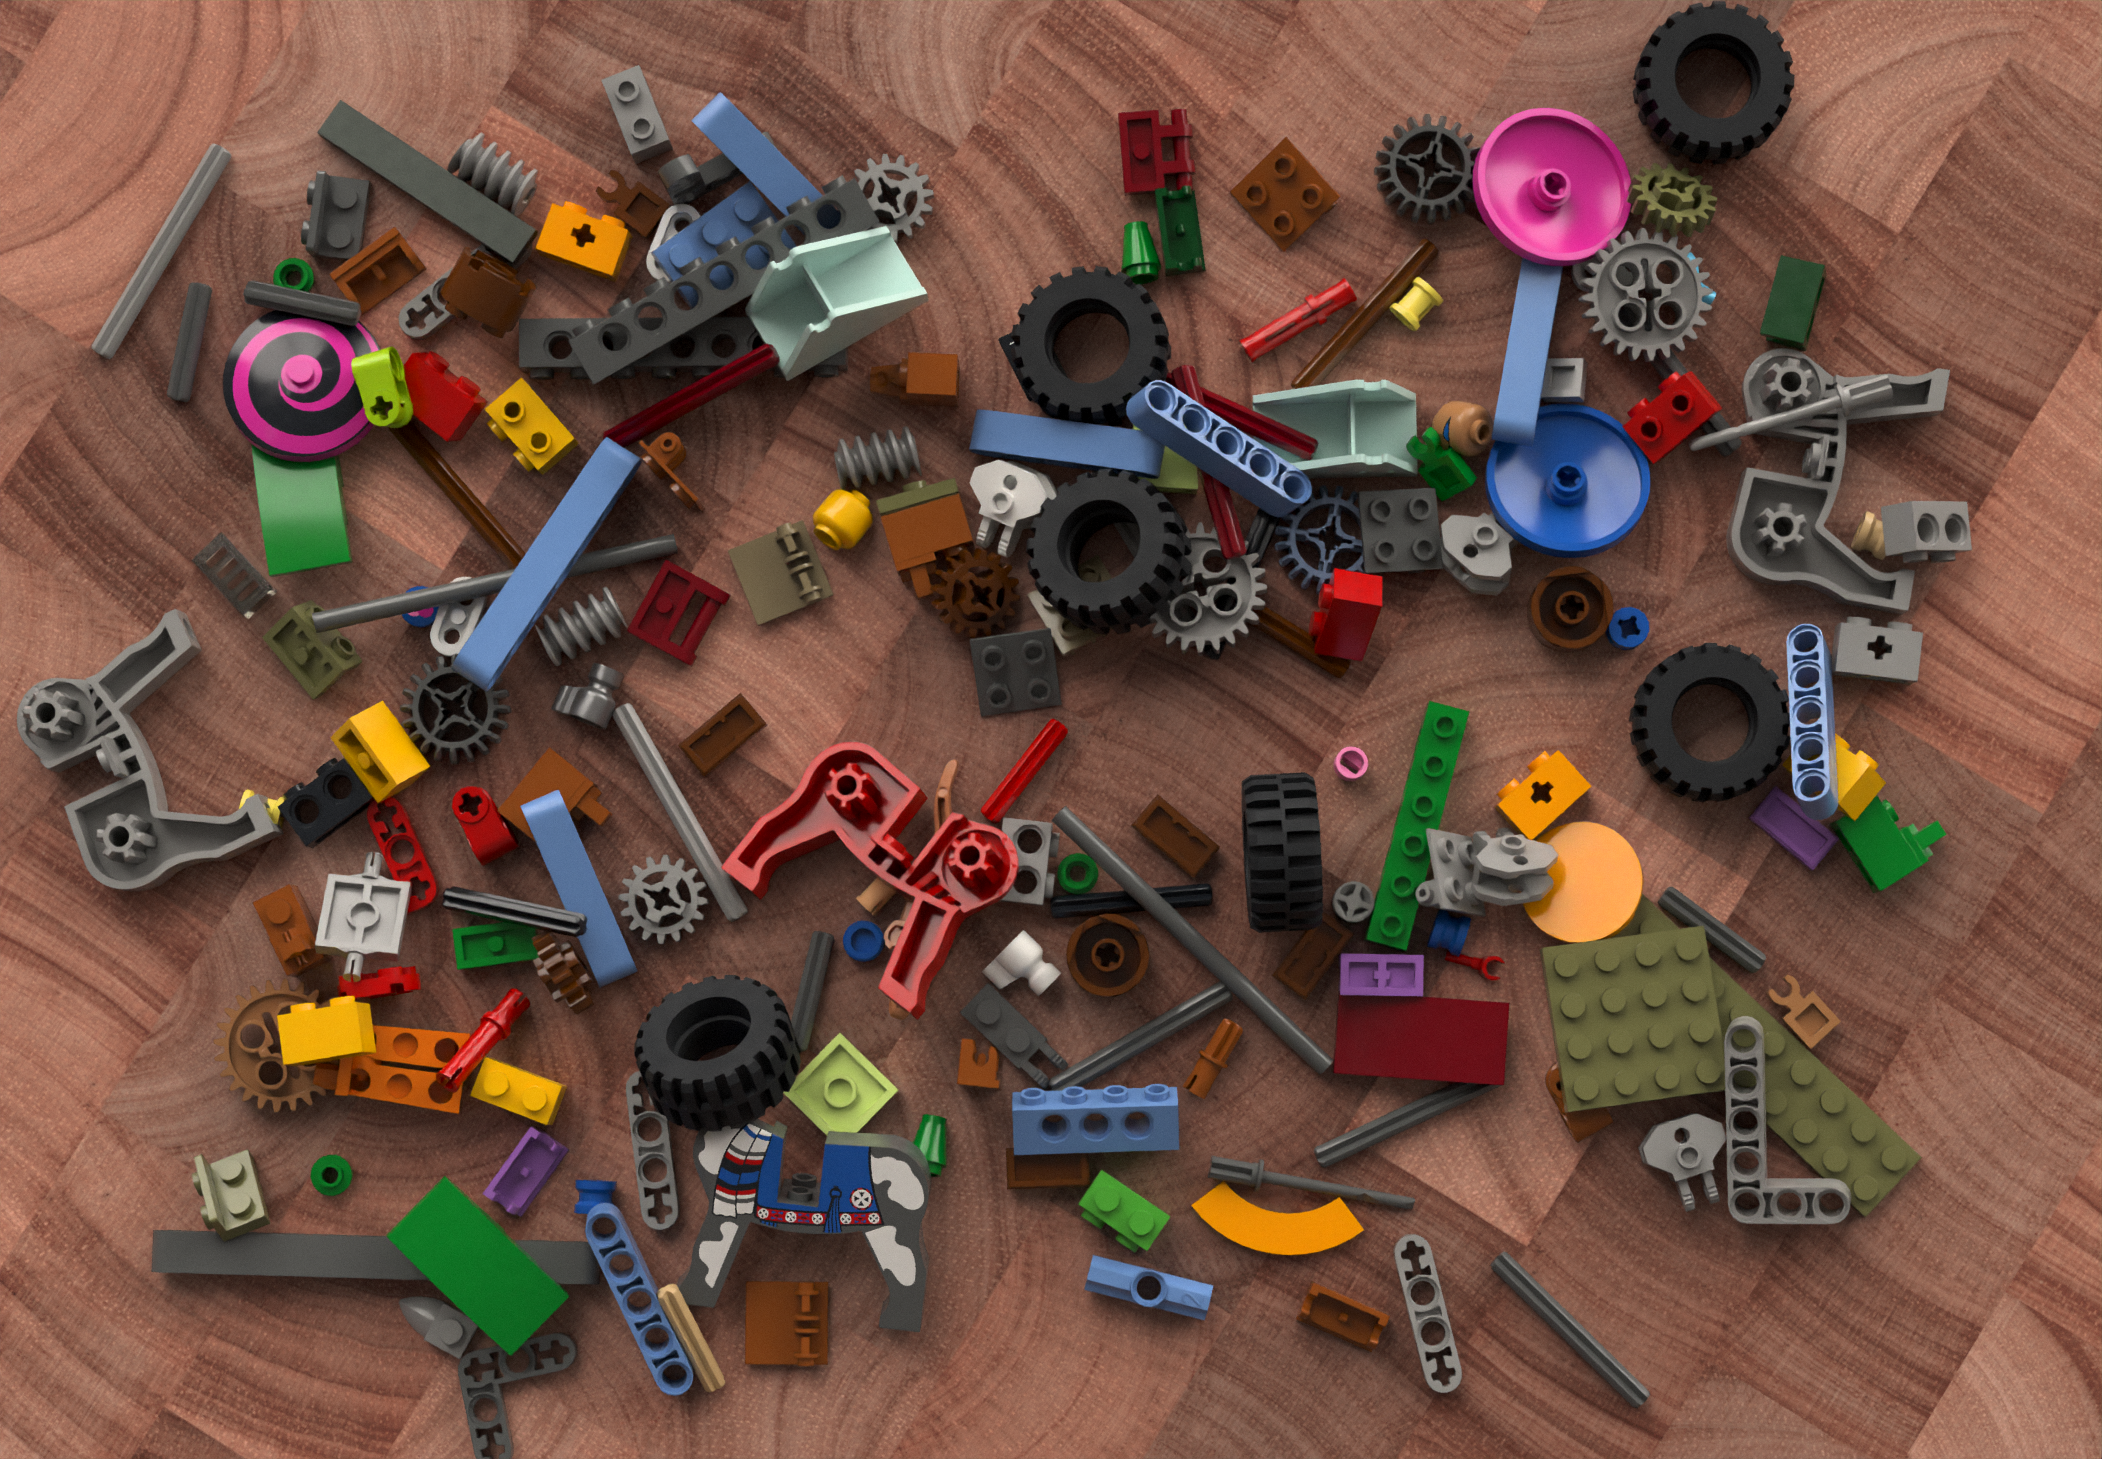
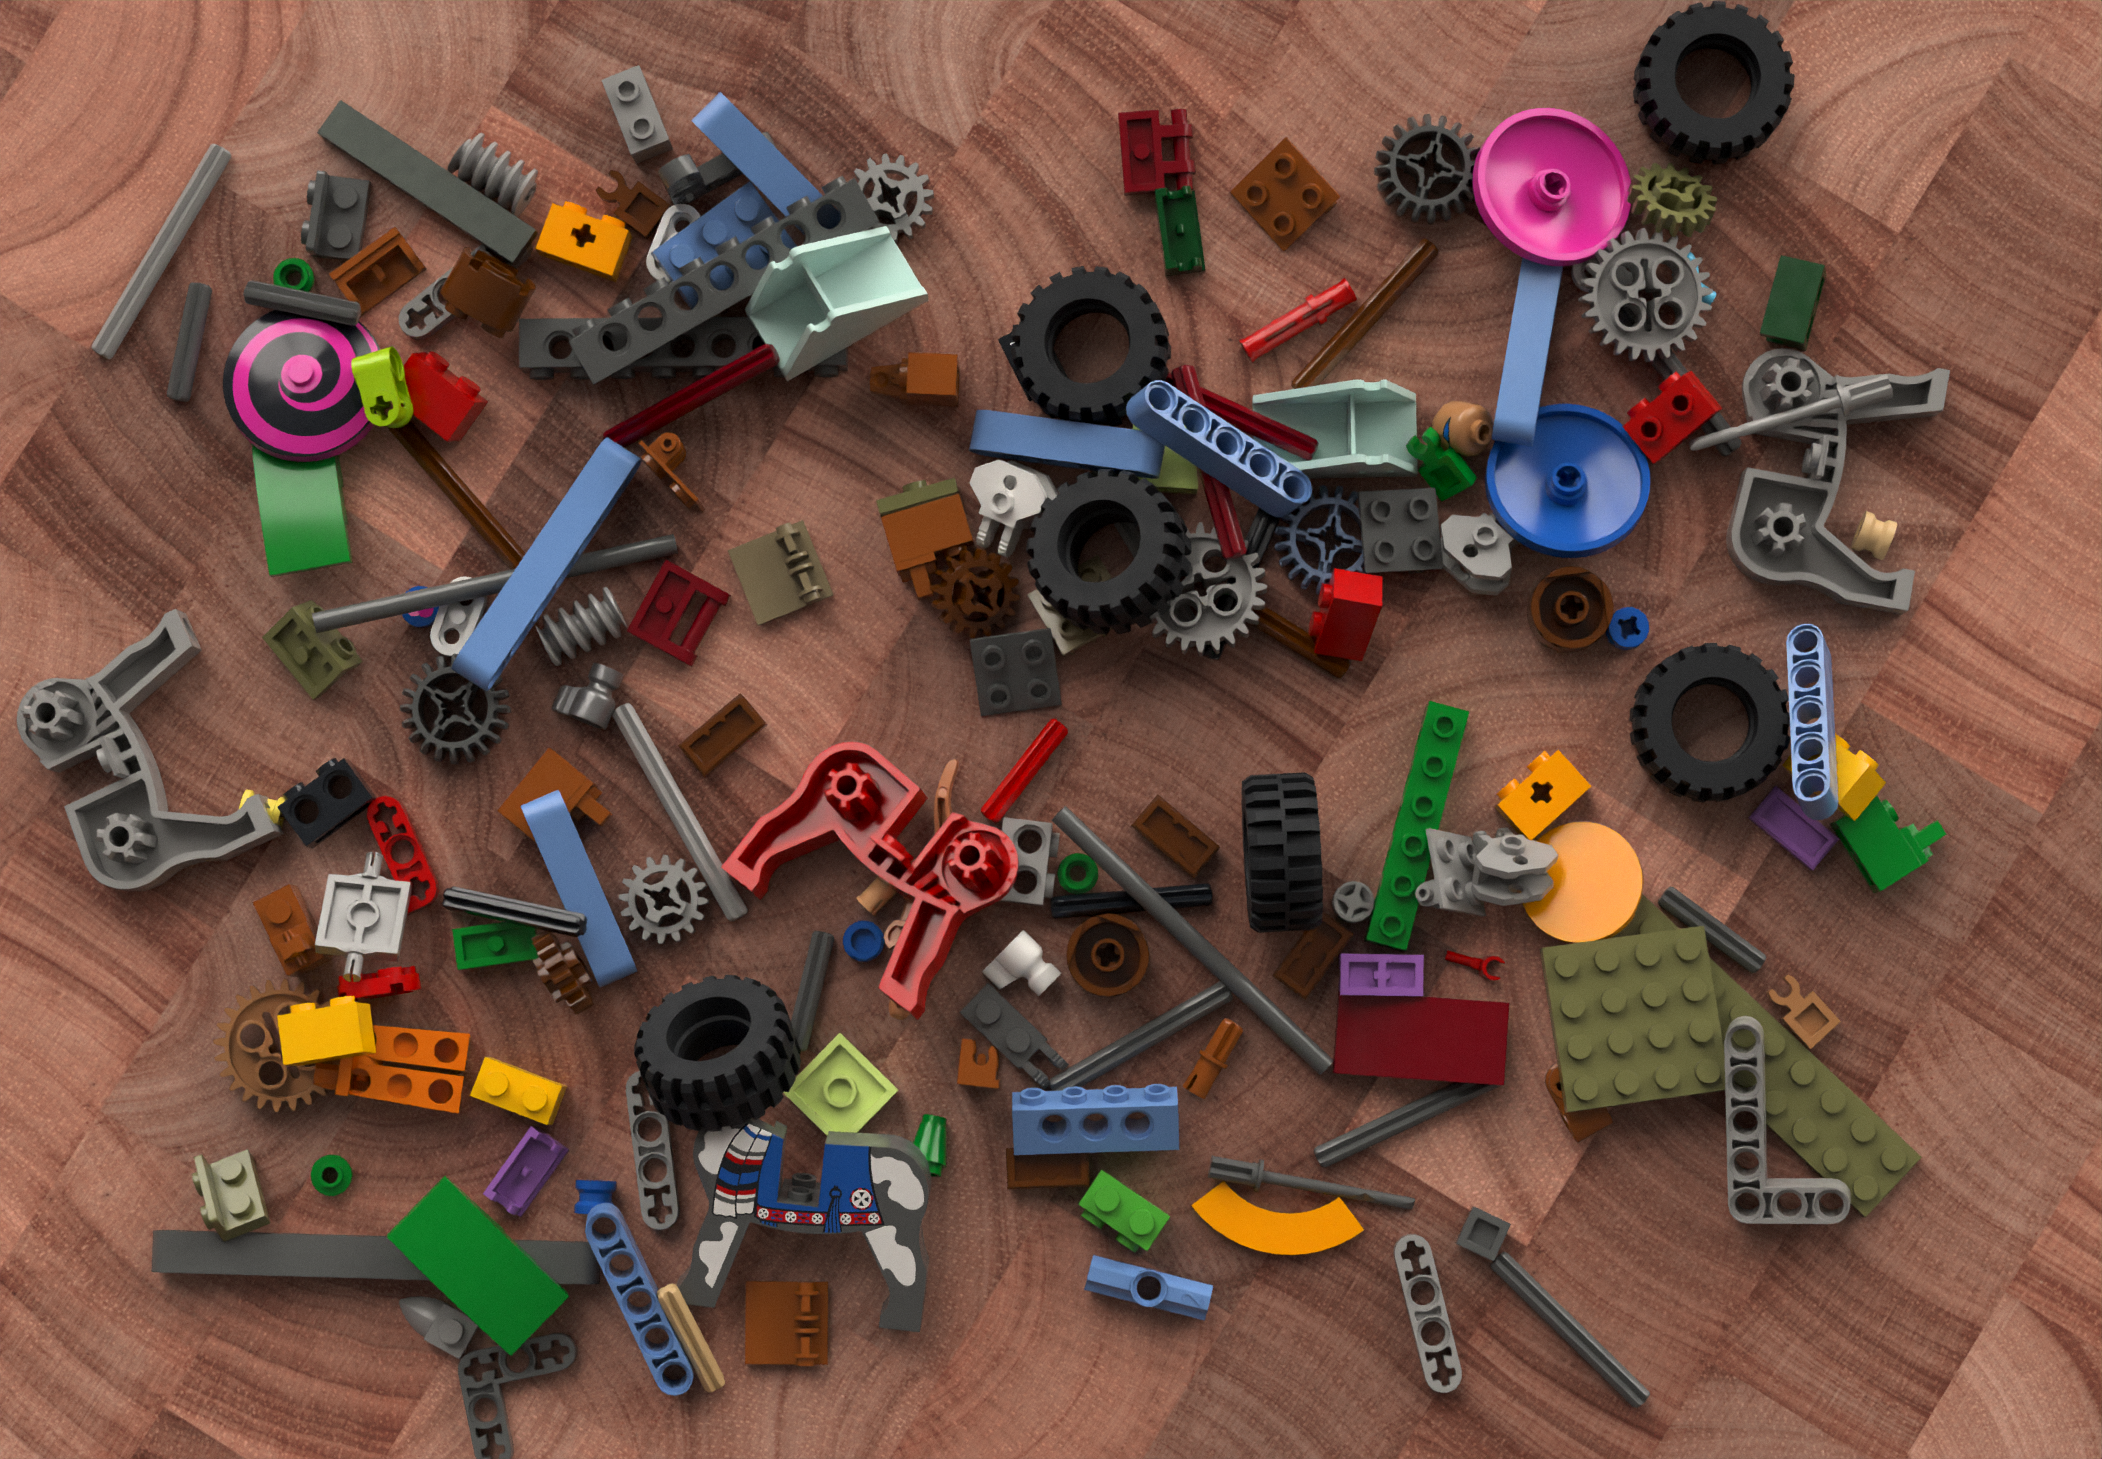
clear smoke slope [192,532,278,619] -> none
yellow brick [330,701,430,803] -> none
red pin [436,988,530,1093] -> none
red piece [452,786,519,867] -> none
yellow brick [485,377,579,475] -> none
yellow head [813,489,873,550] -> none
light grey piece [834,426,922,490] -> none
green cone [1121,221,1161,285] -> none
dark orange hinge [1296,1281,1390,1352] -> none
bright pink hinge [1333,747,1368,781] -> none
light yellow bush [1389,277,1443,331] -> none
blue wheel [1427,909,1471,957] -> none
light grey plate [1541,358,1588,402] -> none
light grey hinge [1638,1113,1727,1212] -> none
light grey brick [1831,617,1923,685] -> none
light grey brick [1881,501,1972,563] -> none
none -> dark grey plate [1455,1206,1511,1261]

